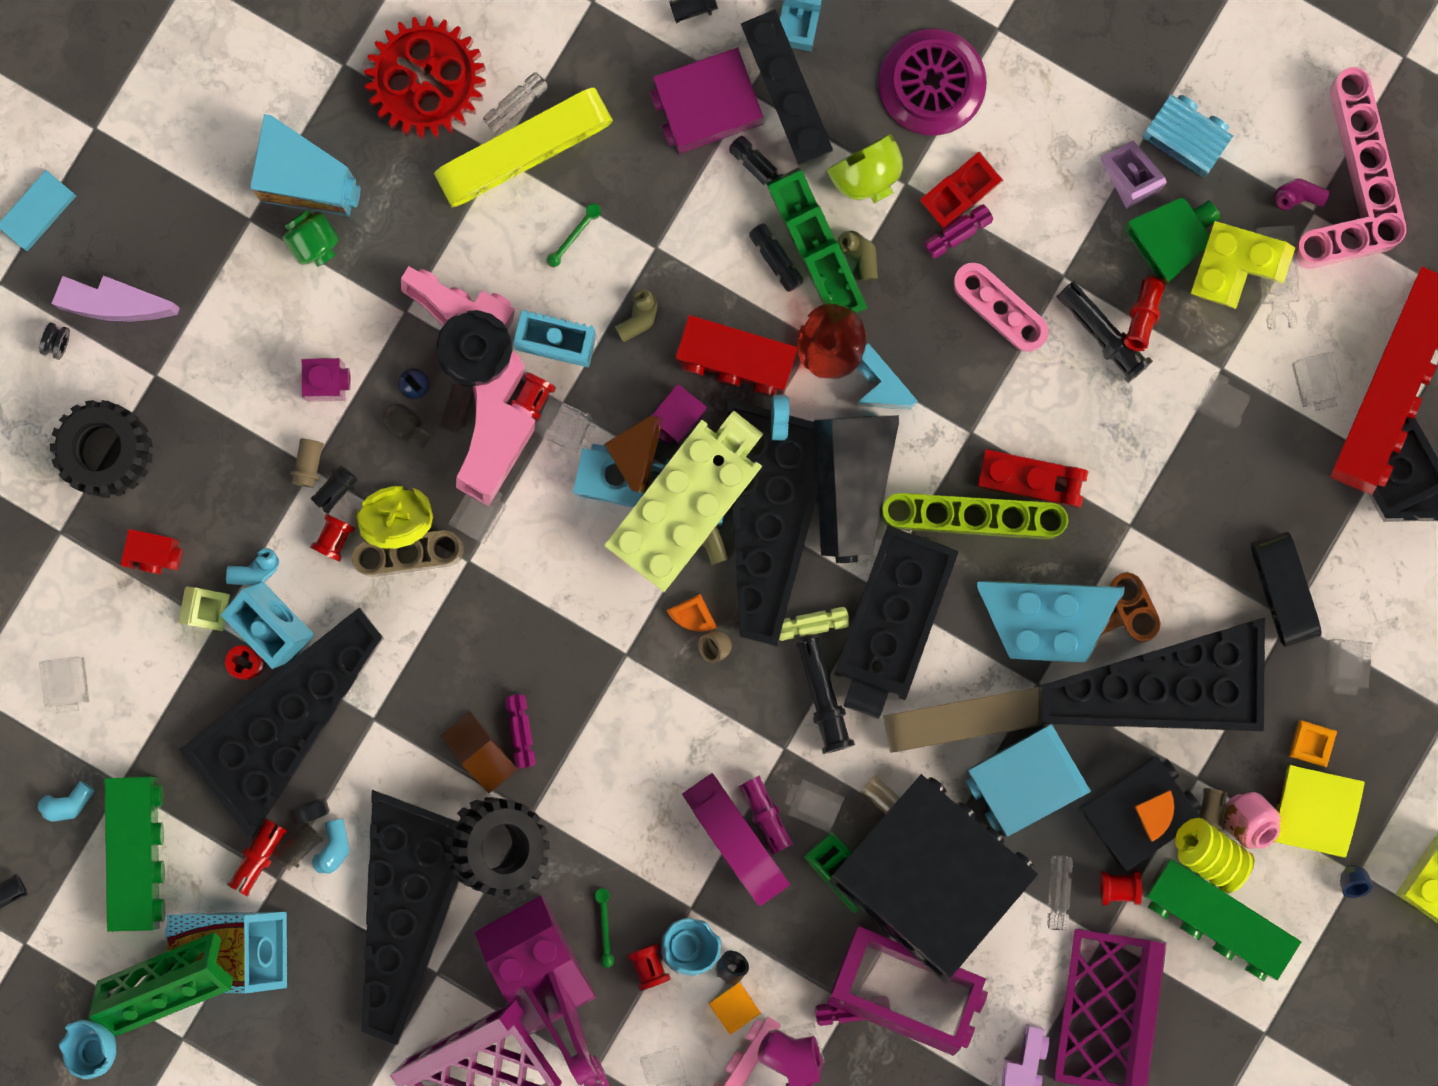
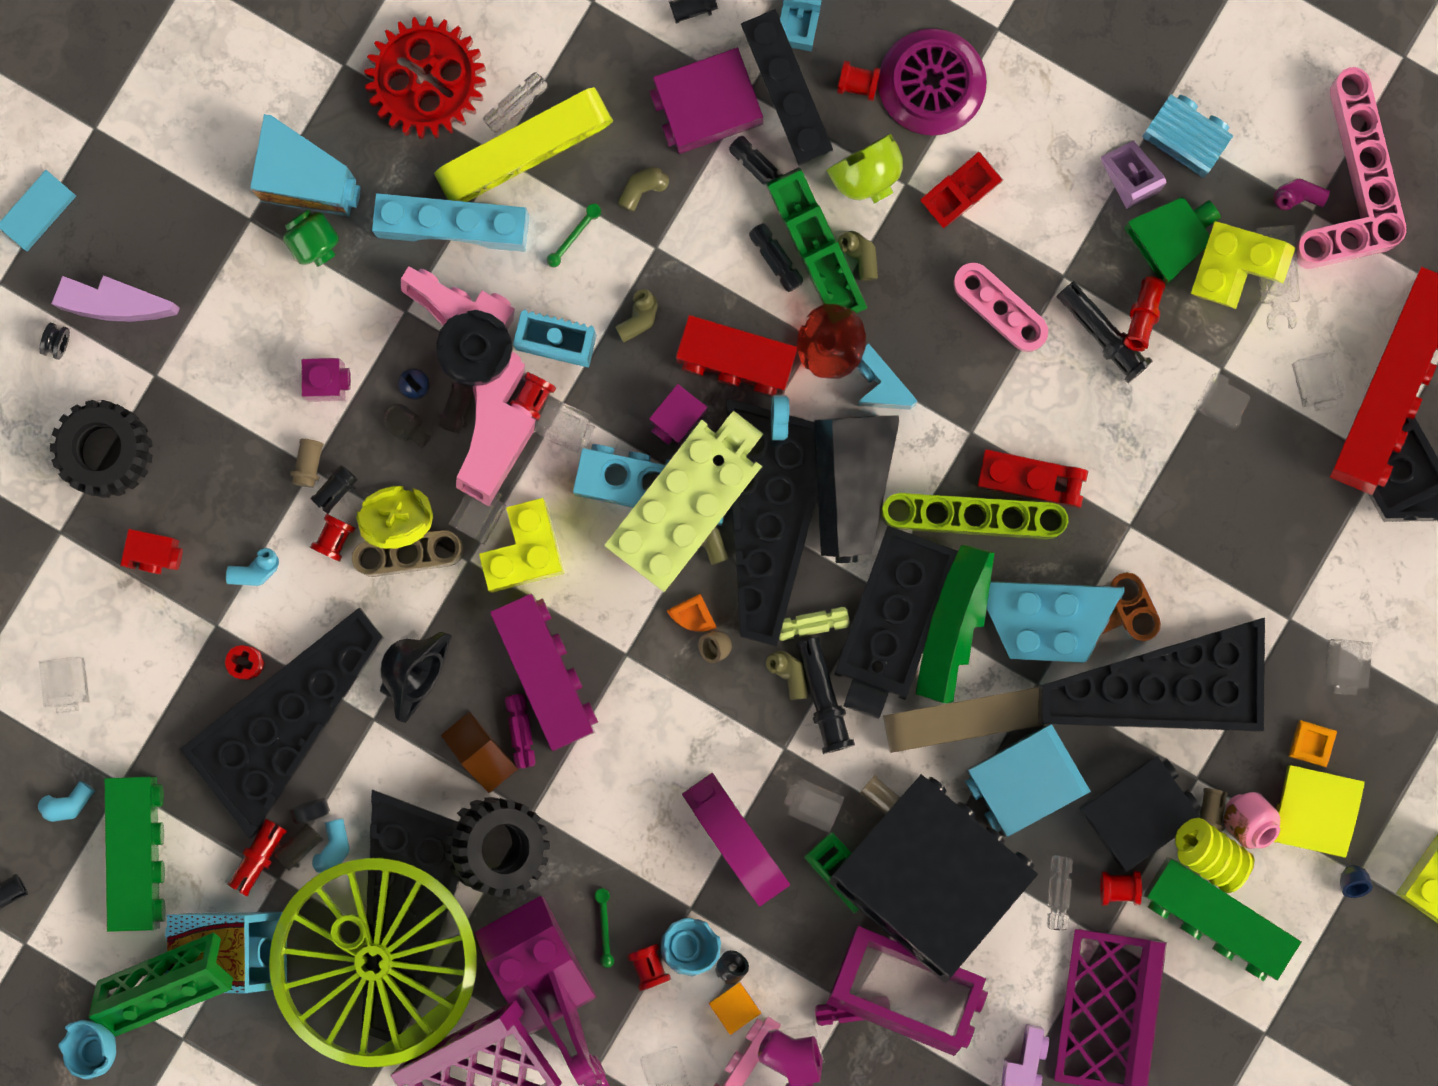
yellowish green slope [179,586,230,631] -> none
medium azure brick [221,582,315,669] -> none
reddish brown slope [604,416,664,492] -> none
magenta pin [738,775,793,854] -> none
magenta axle [924,204,993,258] -> none
orange tile [1134,790,1174,841] -> none
black beam [1251,531,1322,647] -> none
none -> lime piece [269,858,477,1067]
none -> medium azure arch [372,193,529,252]
none -> black hat [380,632,452,723]
none -> neon yellow brick [479,498,565,593]
none -> magenta brick [490,593,598,751]
none -> olive arm [617,167,669,212]
none -> olive arm [766,651,808,700]
none -> red bush [837,60,881,101]
none -> green slope [915,545,995,703]

